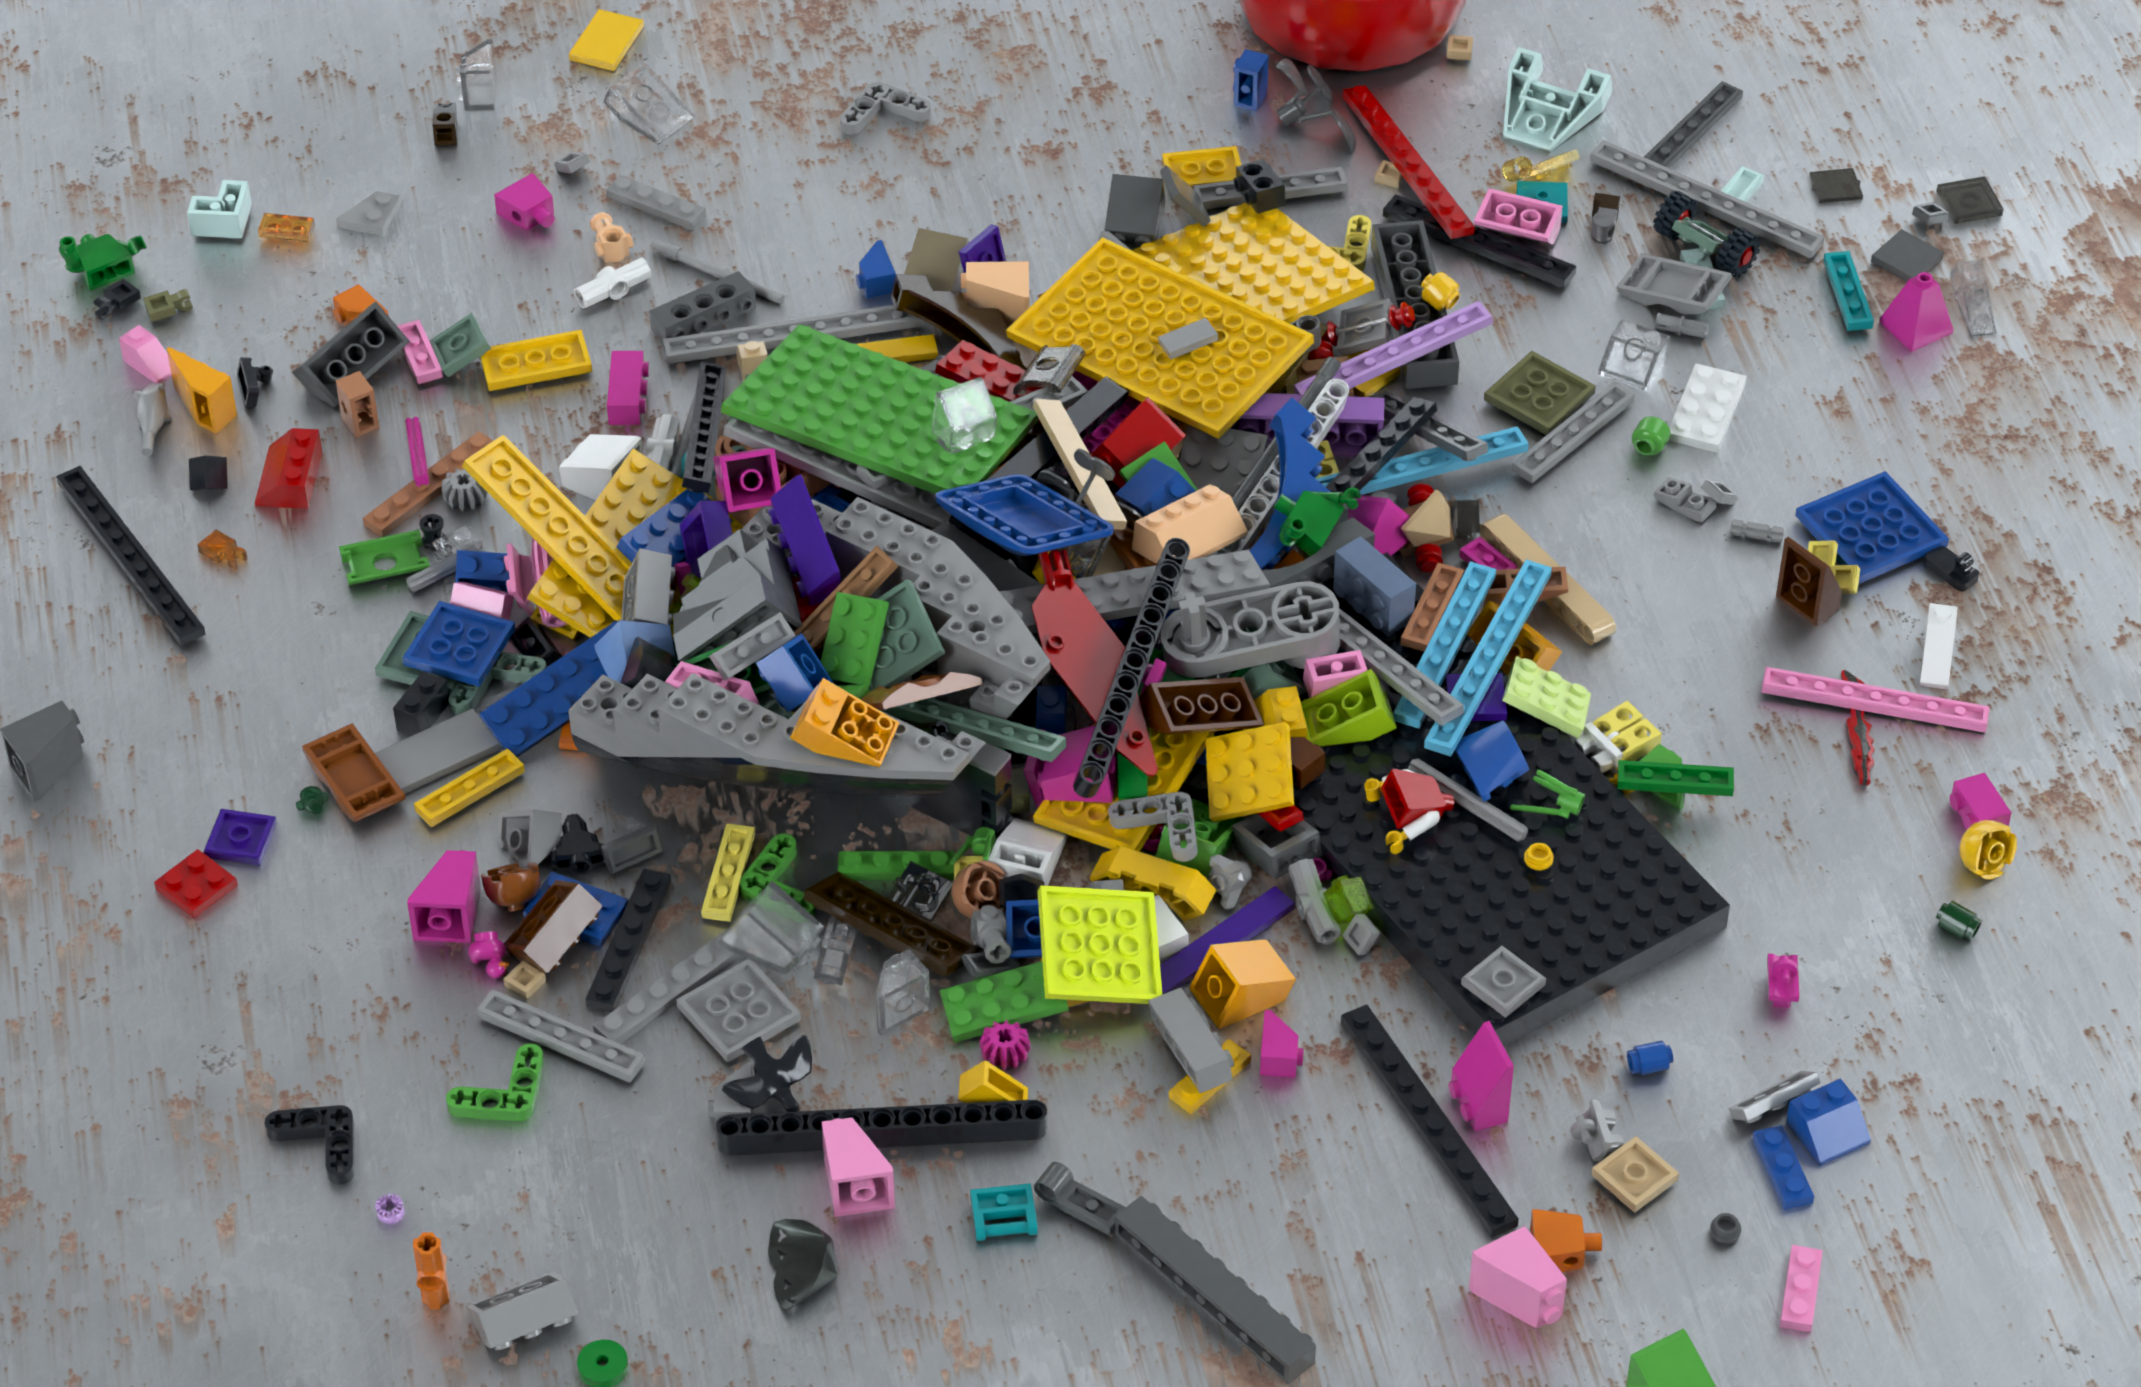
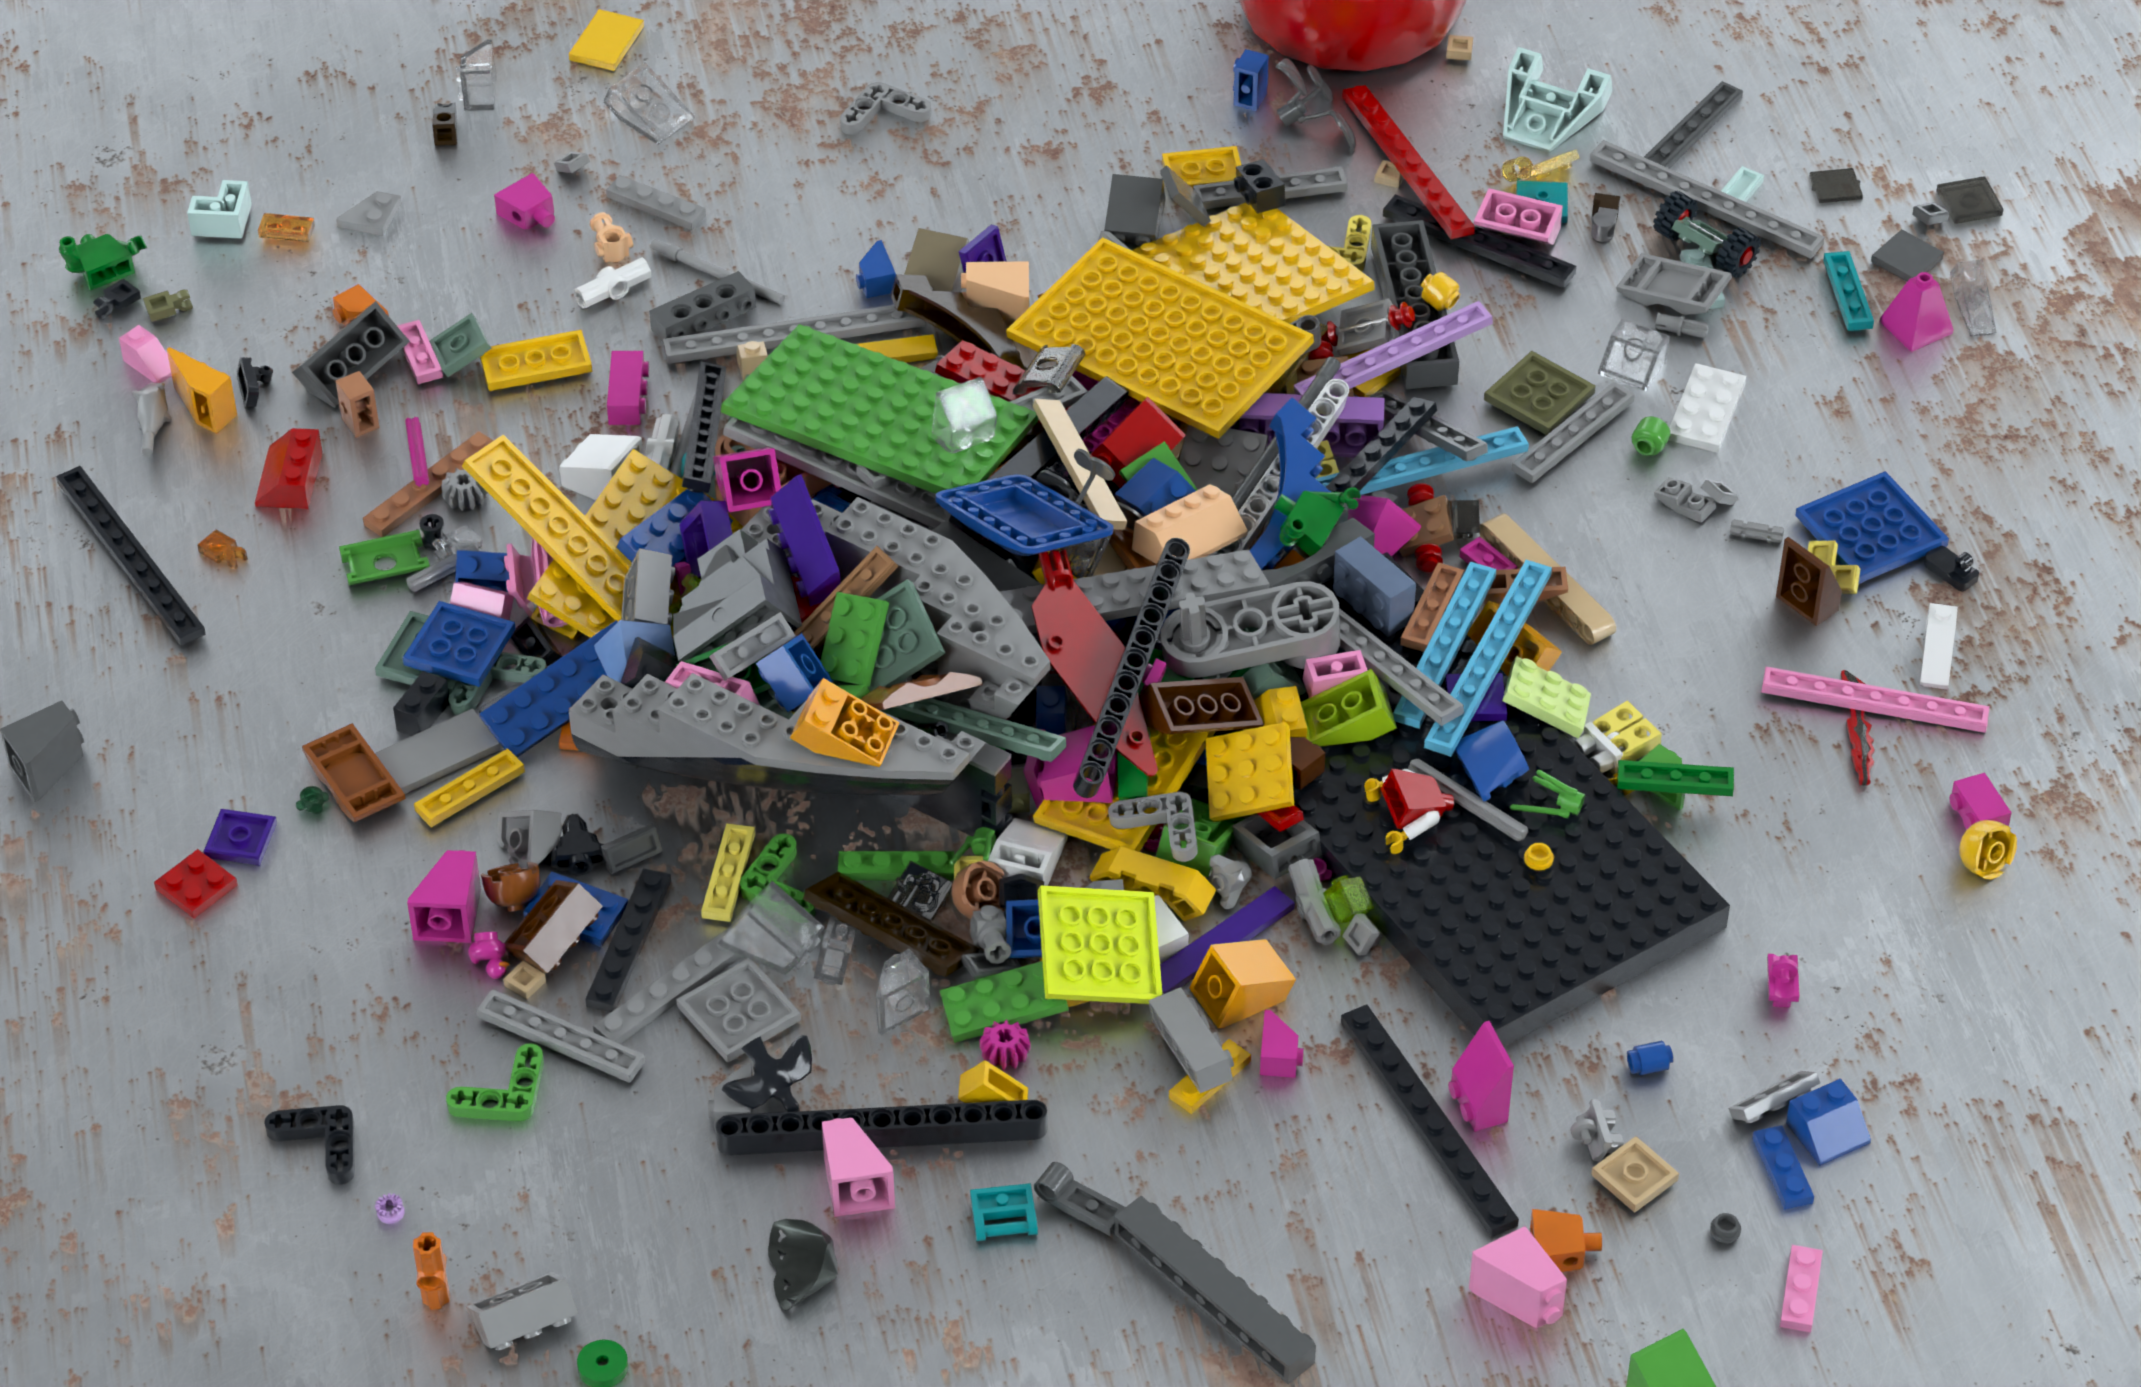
black panel [189,455,228,491] -> none
light grey tile [1158,318,1218,360] -> none
tan slope [1401,489,1450,547] -> none
light grey tile [1461,946,1546,1018] -> none
dark green brick [1936,900,1982,941] -> none

